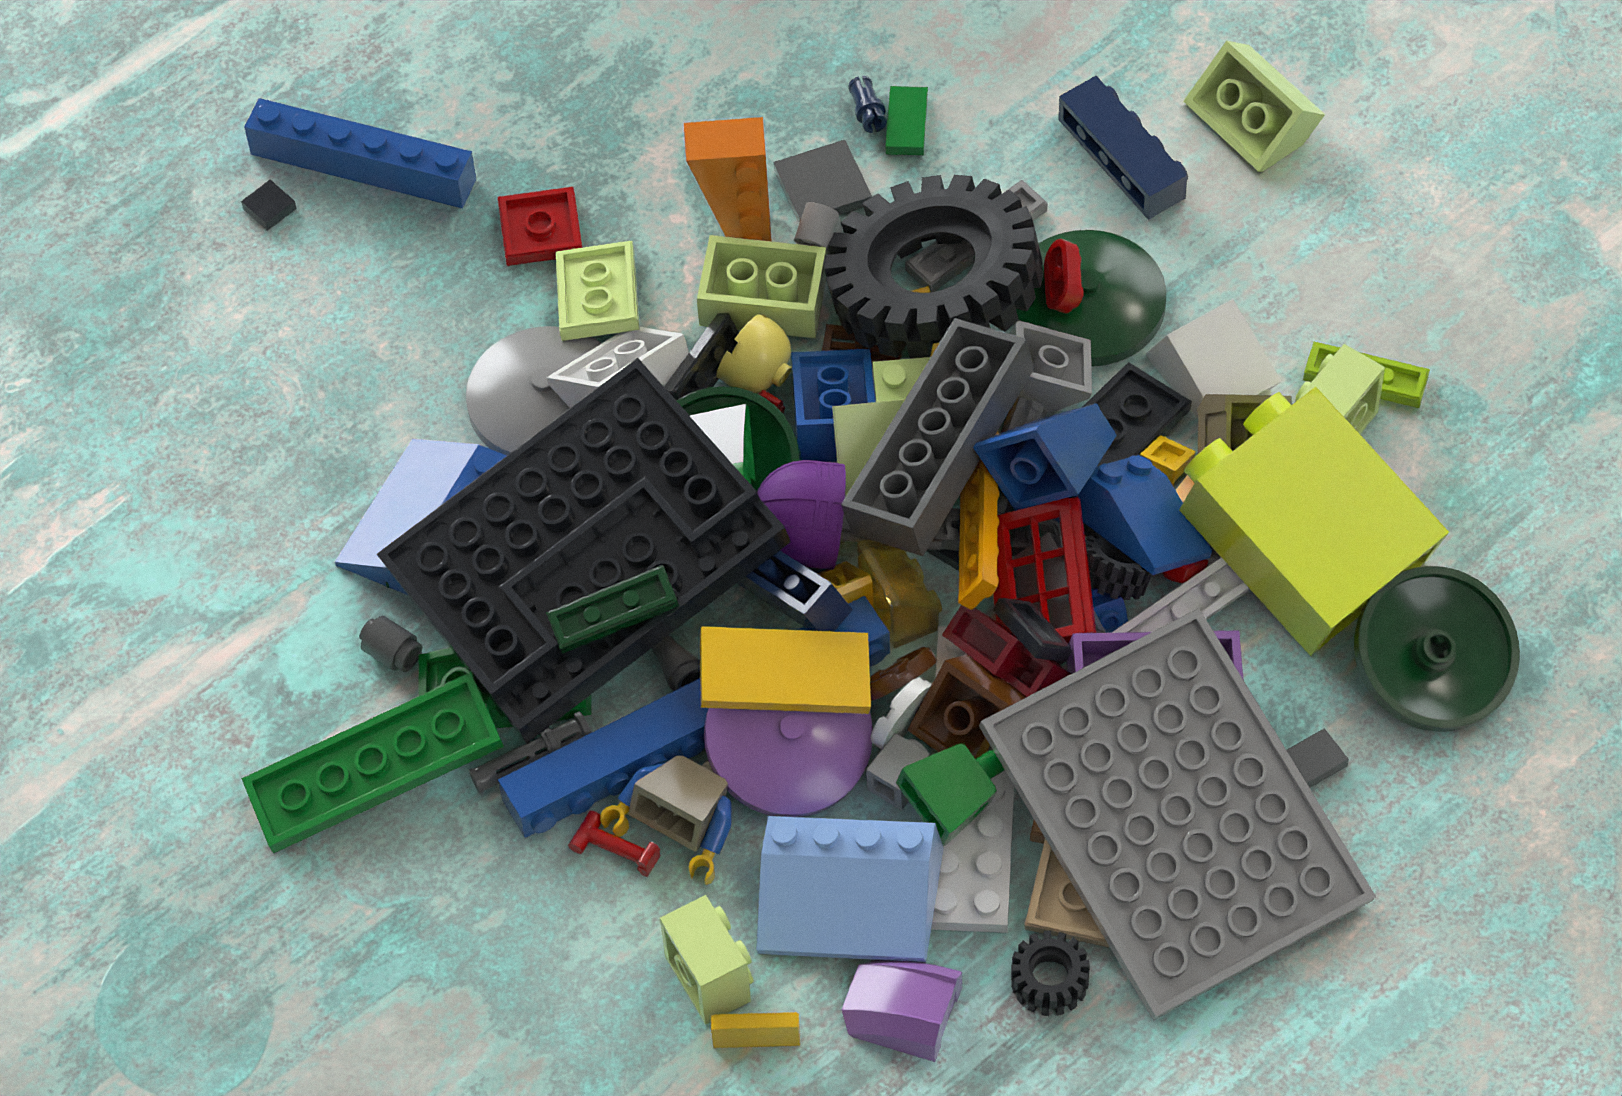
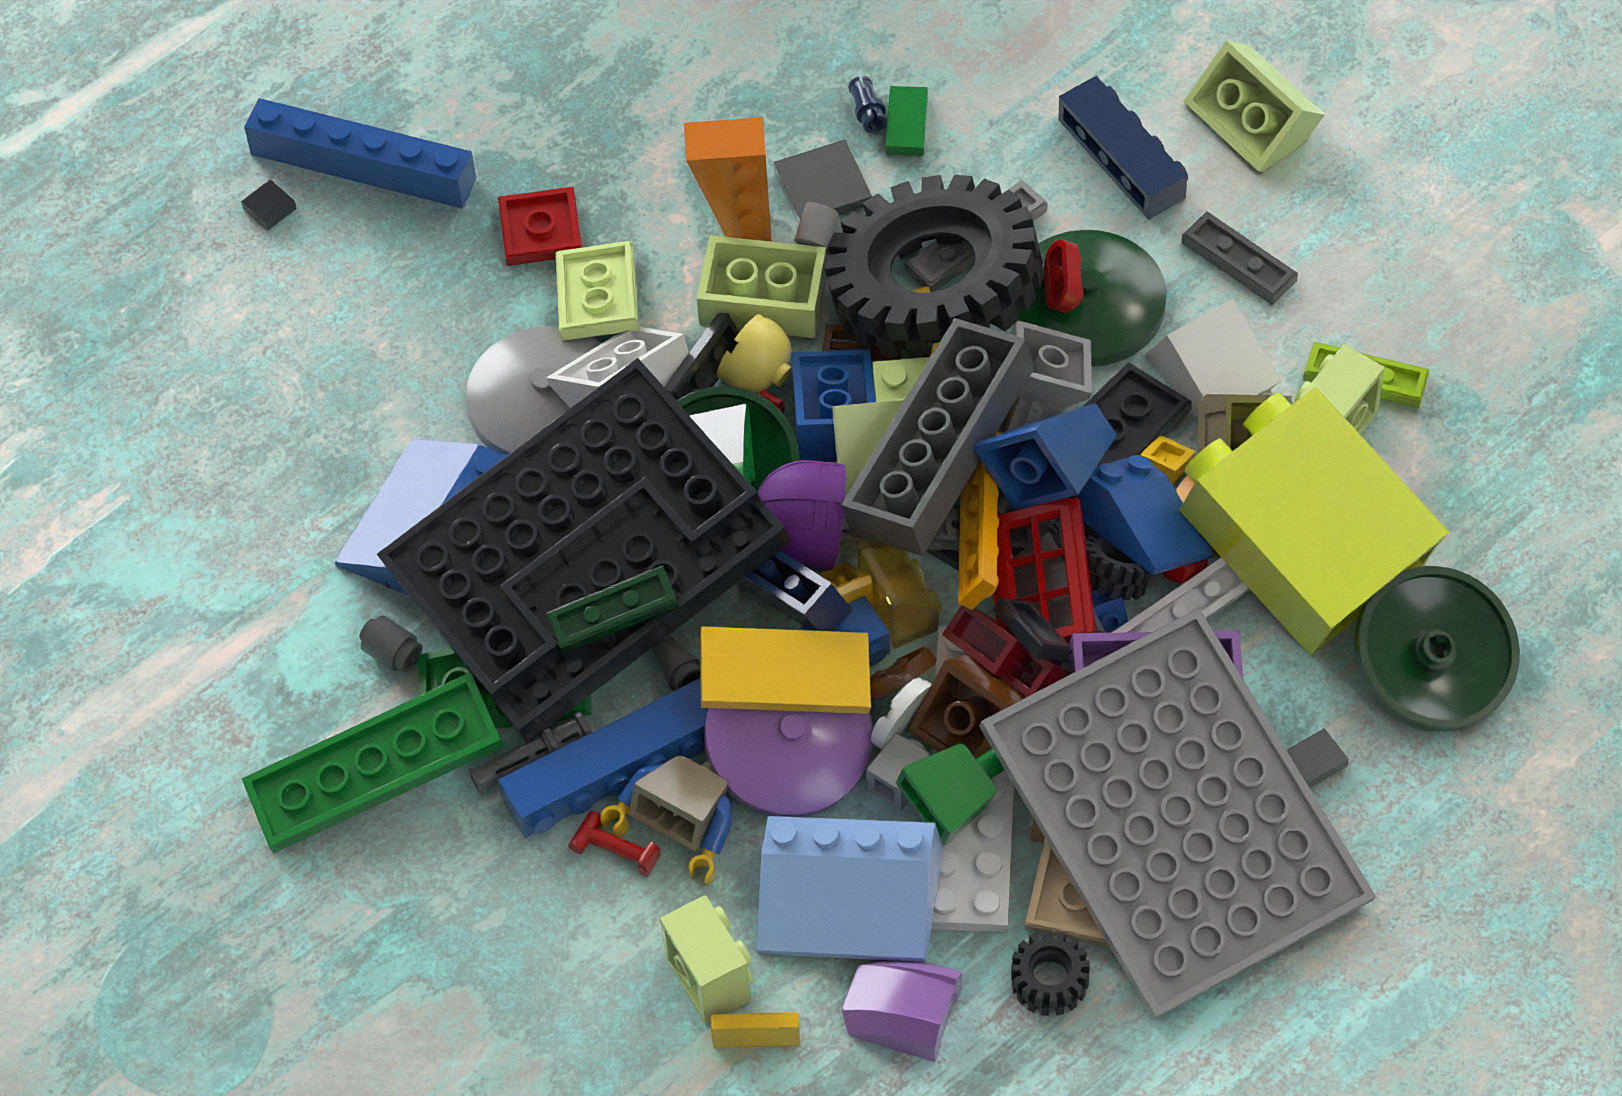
none -> dark grey tile [1182,211,1298,305]

